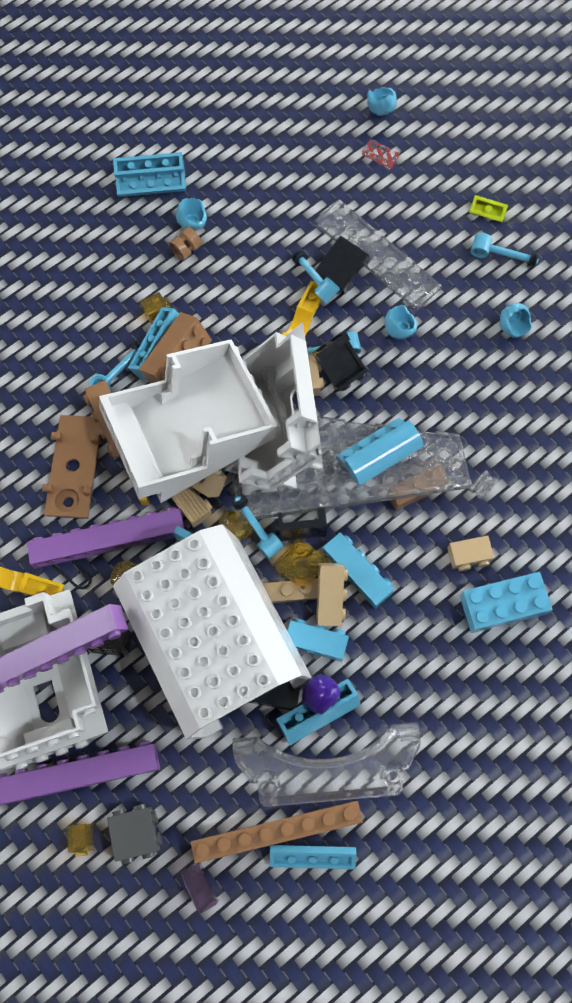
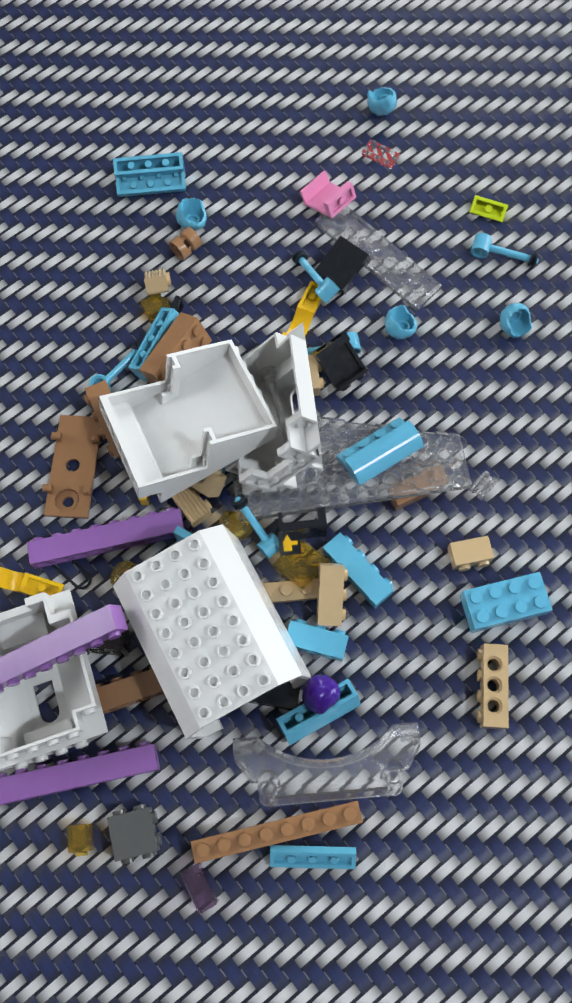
none -> medium nougat brick [96,666,164,714]
none -> tan brick [144,268,172,296]
none -> black tile [170,295,184,314]
none -> black sticker [278,531,301,556]
none -> bright pink panel [300,170,356,218]
none -> tan brick [476,643,509,730]

